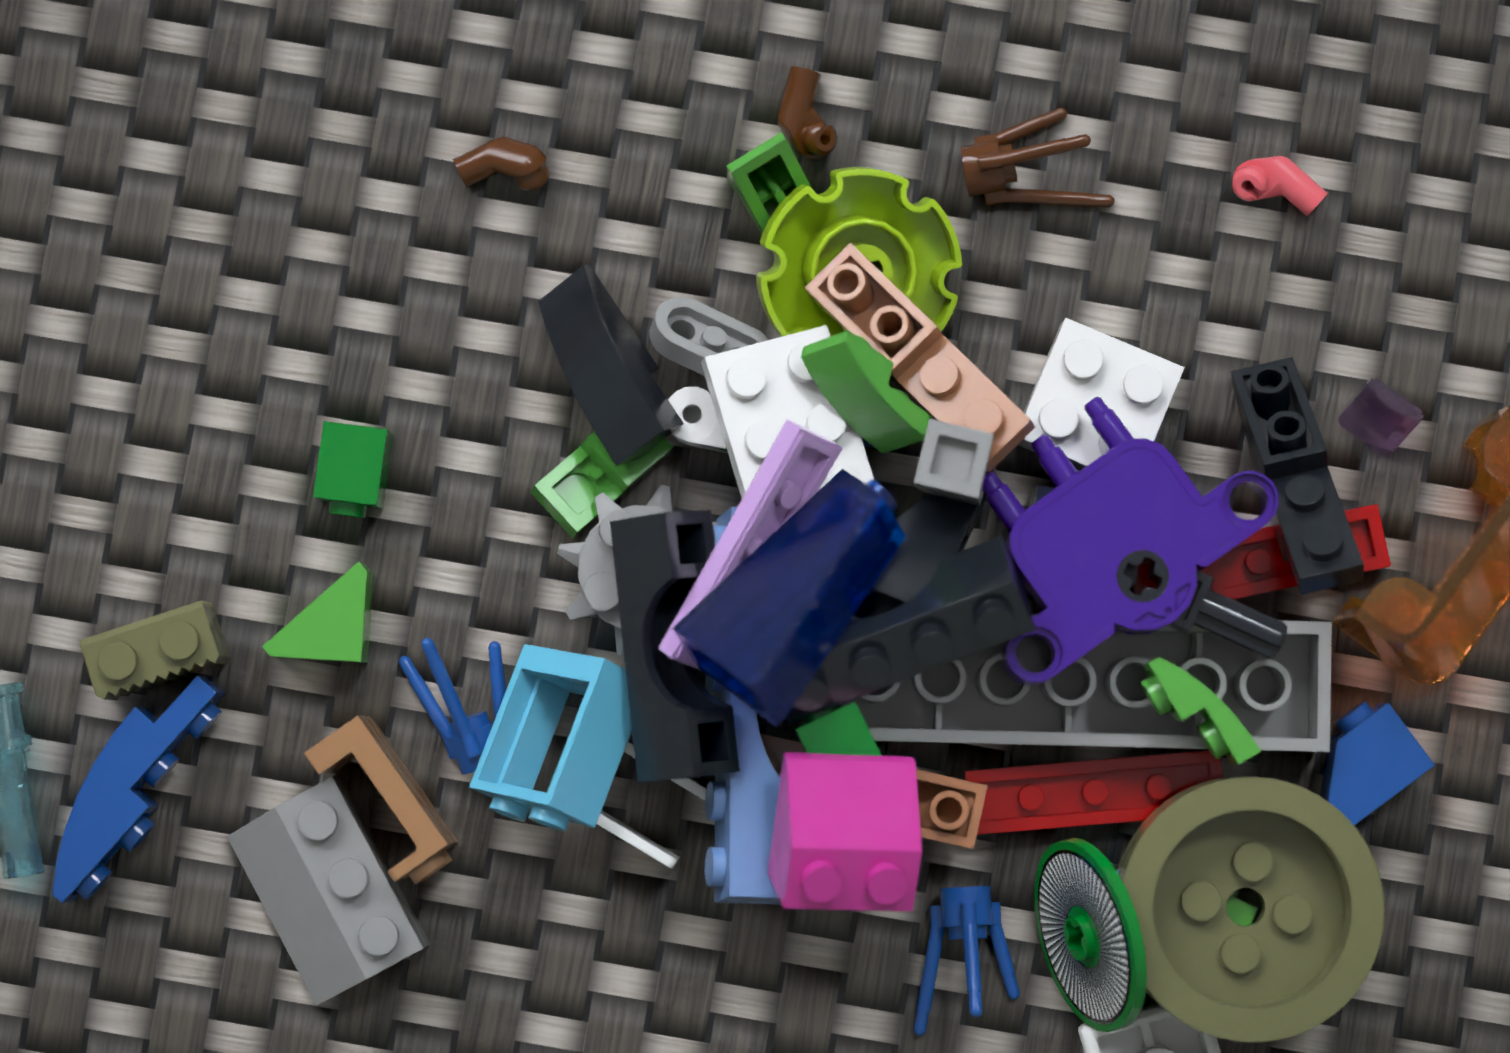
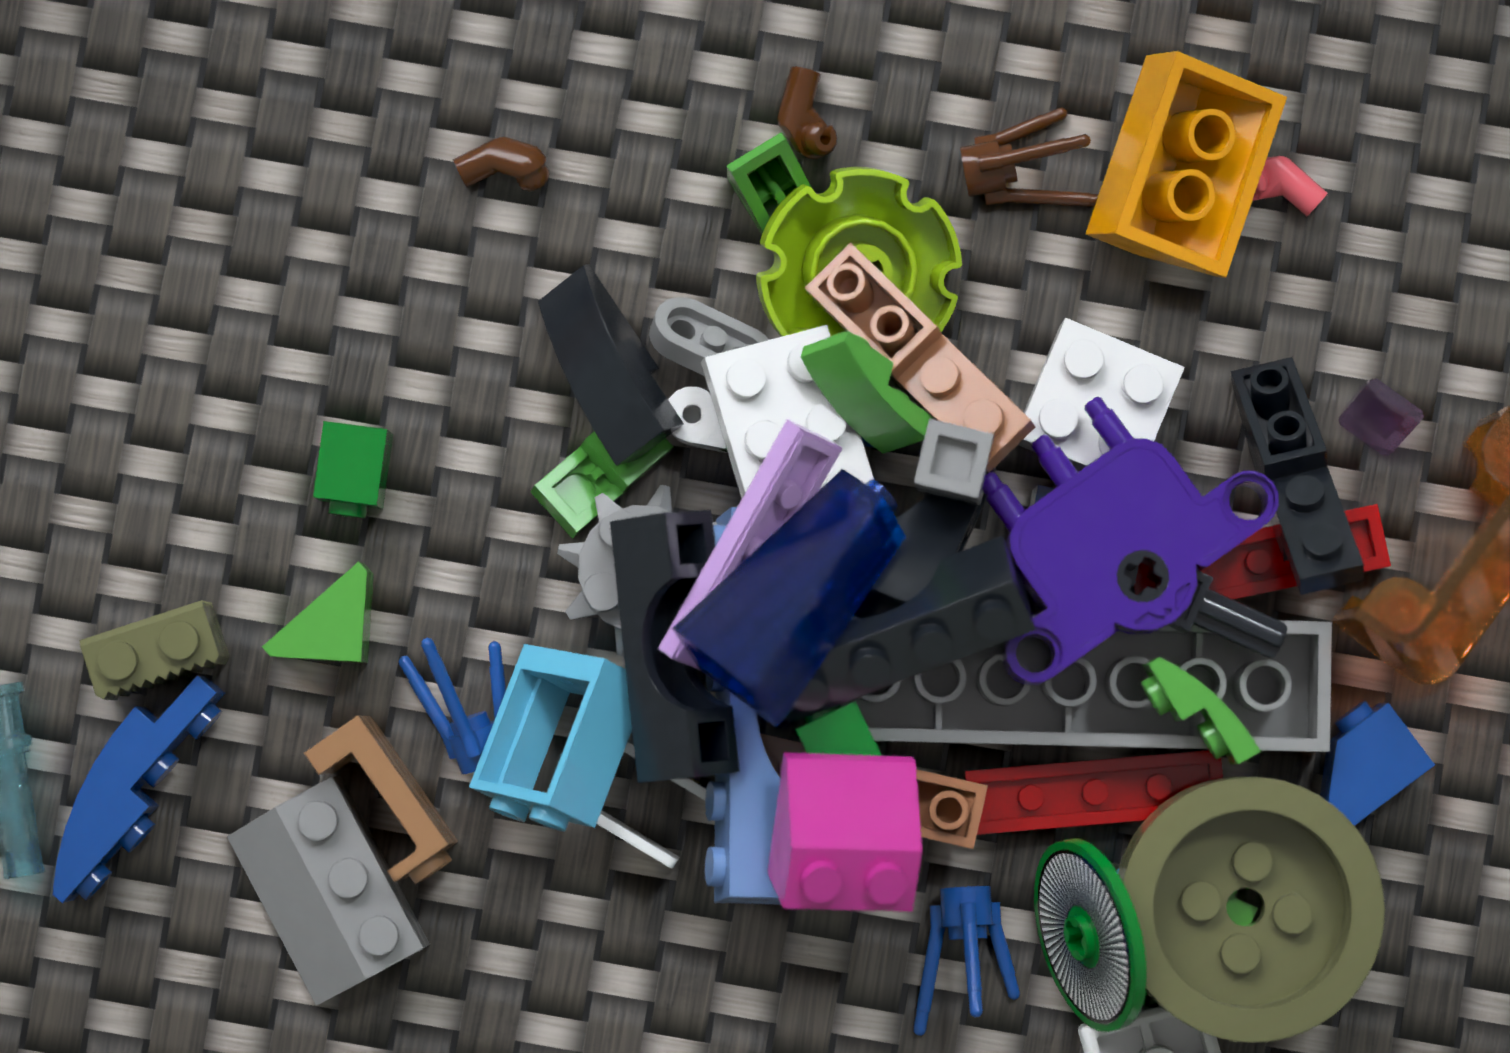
none -> light orange slope [1085,51,1287,278]

